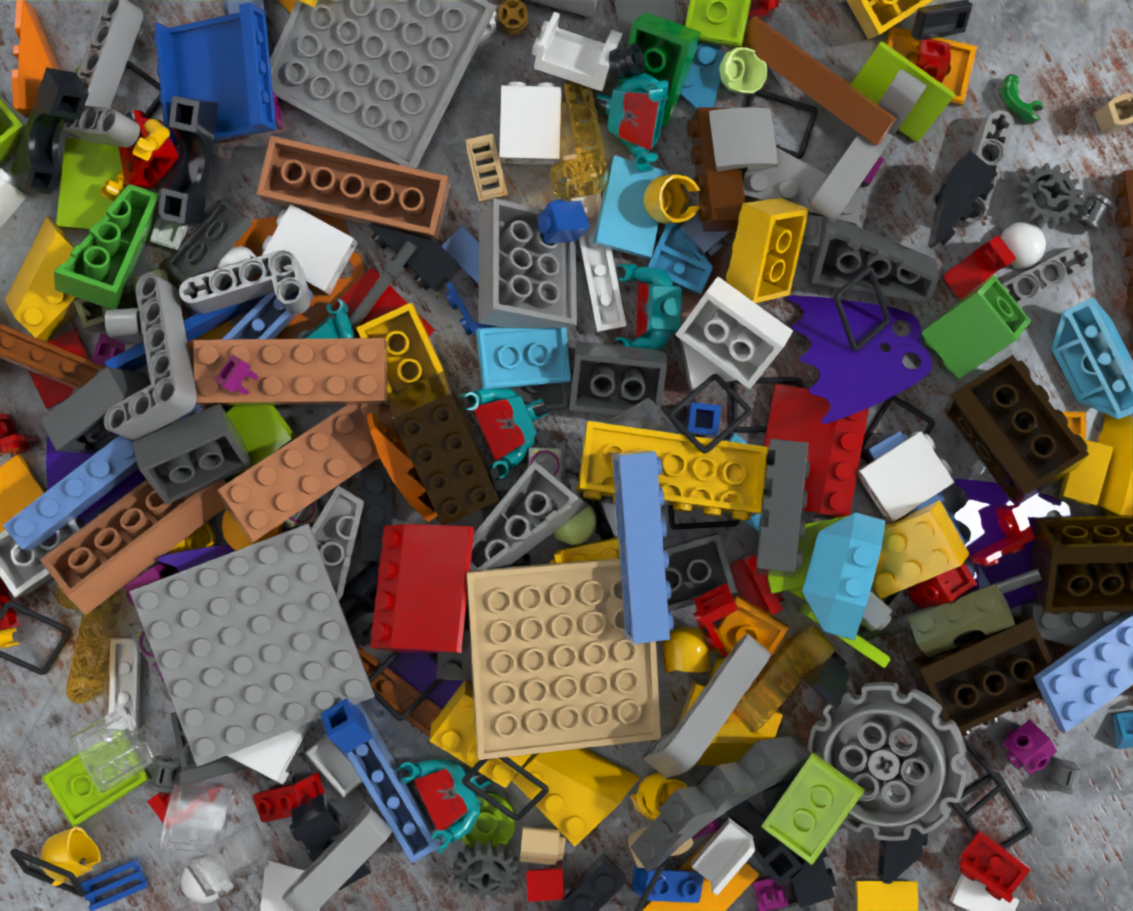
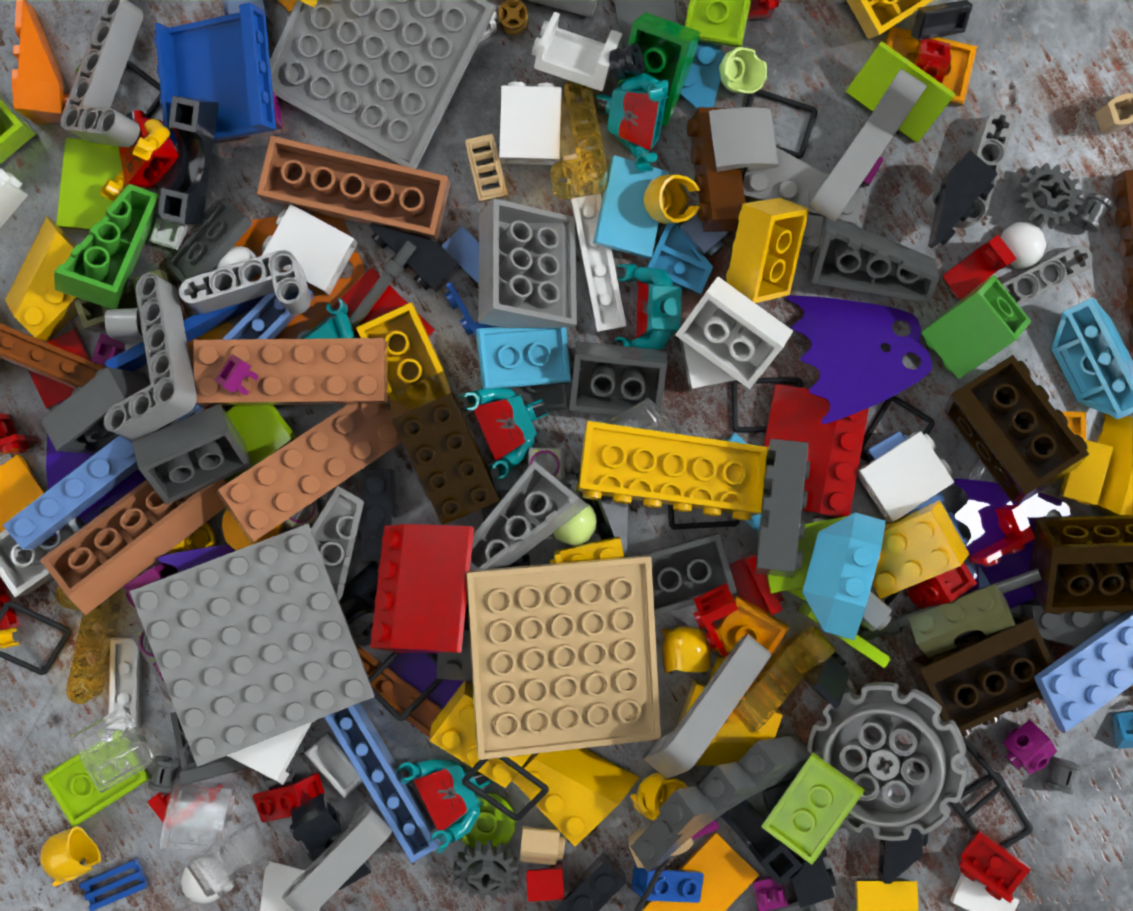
black piece [10,849,86,897] -> none
black arch [11,67,89,194] -> none
blue brick [320,698,372,754] -> none
orange slope [367,412,437,523] -> none
blue brick [537,199,590,244] -> none
medium blue brick [612,450,673,644] -> none
black piece [668,374,752,454] -> none
blue brick [685,402,721,437] -> none
white panel [691,818,755,896] -> none
dark orange tile [742,16,897,145] -> none
black piece [833,266,890,351] -> none
green piece [999,74,1043,124] -> none

